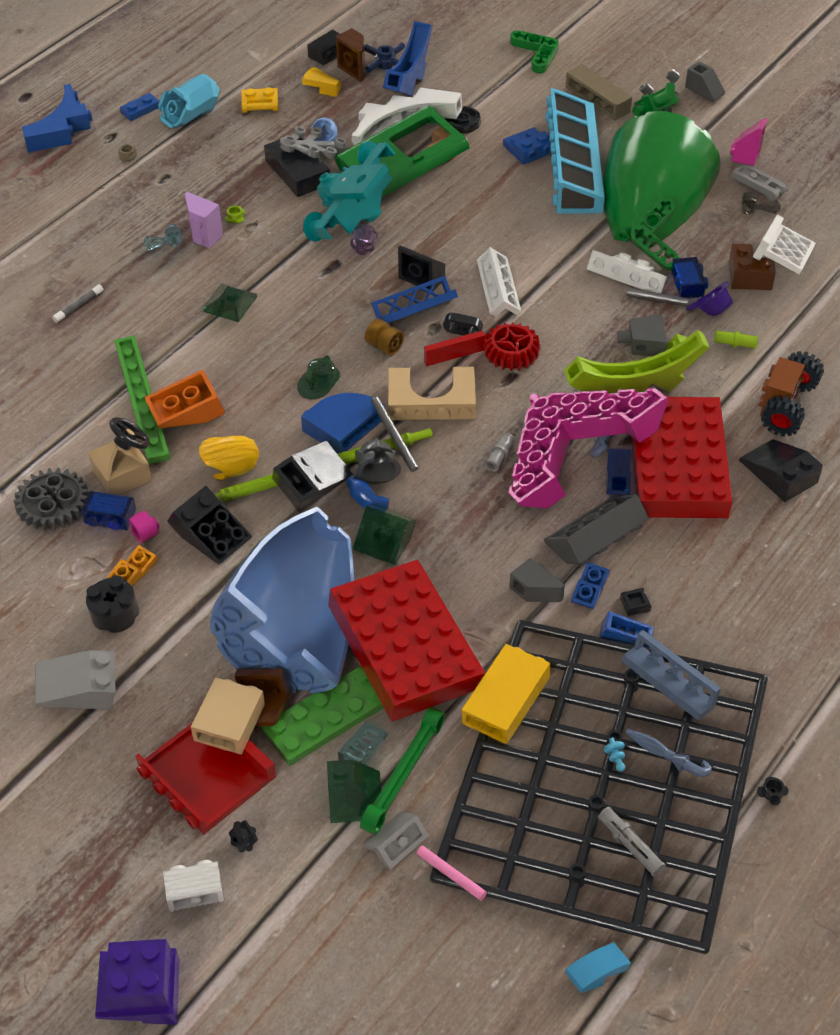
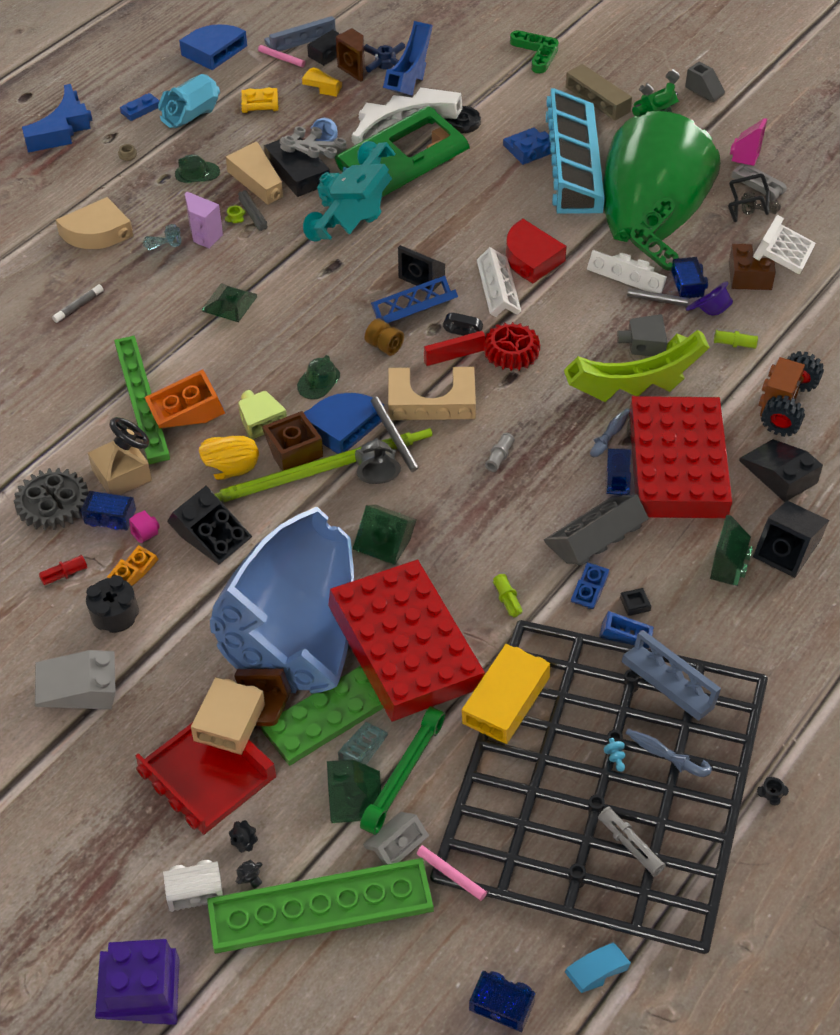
black slope [272,441,354,512] -> none
blue arm [346,475,389,514] -> none
clear purple head [350,224,378,255] -> none
dark pink wedge [508,388,668,508] -> none
dark grey slope [509,558,565,602] -> none
none -> red axle [39,555,87,585]
none -> tan brick [56,197,133,249]
none -> clear green piece [175,154,220,183]
none -> blue brick [179,24,247,70]
none -> bright green plate [207,858,434,954]
none -> tan slope [226,142,283,205]
none -> black plant [235,859,263,889]
none -> dark grey axle [238,190,268,231]
none -> yellowish green torso [238,390,287,439]
none -> bright pink bar [258,45,305,68]
none -> reddish brown slope [262,411,323,471]
none -> sand blue fence [264,16,336,52]
none -> clear blue brick [469,971,536,1032]
none -> lime axle [493,574,522,618]
none -> red brick [506,218,567,284]
none -> clear green slope [710,515,753,586]
none -> black piece [728,173,770,222]
none -> black slope [753,500,829,578]

